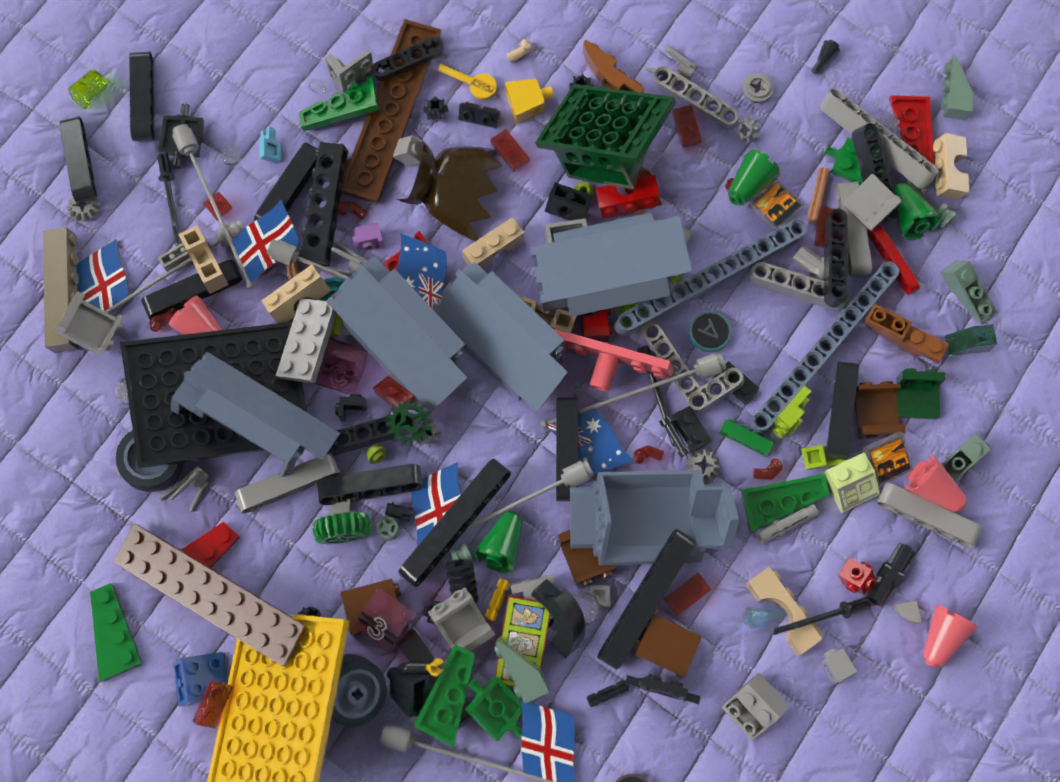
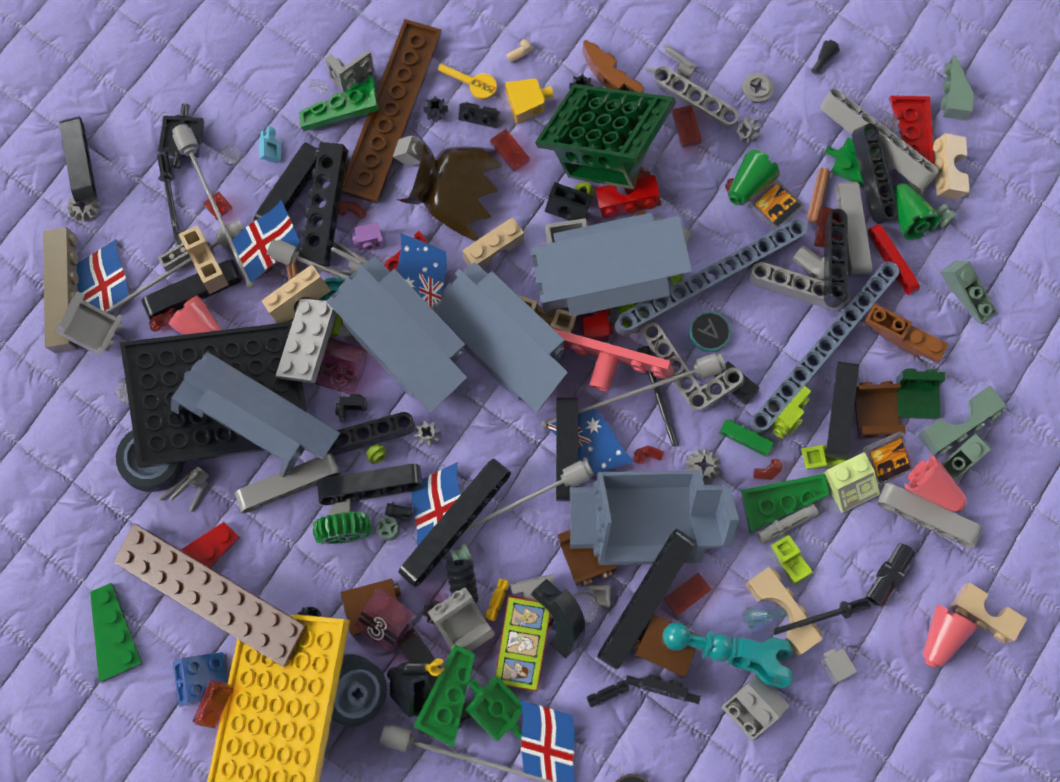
clear neon green leg [68,69,108,110] -> none
black beam [129,51,155,142] -> none
black beam [372,37,444,81] -> none
clear red plate [373,375,416,409] -> none
dark green gear [386,399,433,447] -> none
green cone [474,511,523,573] -> none
sand green slope [494,638,550,704] -> none
black plate [659,406,712,458] -> none
brick [838,558,876,595] -> none
light grey bracket [843,174,902,231] -> none
light grey tile [894,601,922,624] -> none
clear green slope [945,324,997,356] -> none
none -> teal piece [662,622,793,688]
none -> lime slope [770,535,813,586]
none -> sand green arch [918,385,1006,455]
none -> tan arch [950,582,1027,643]

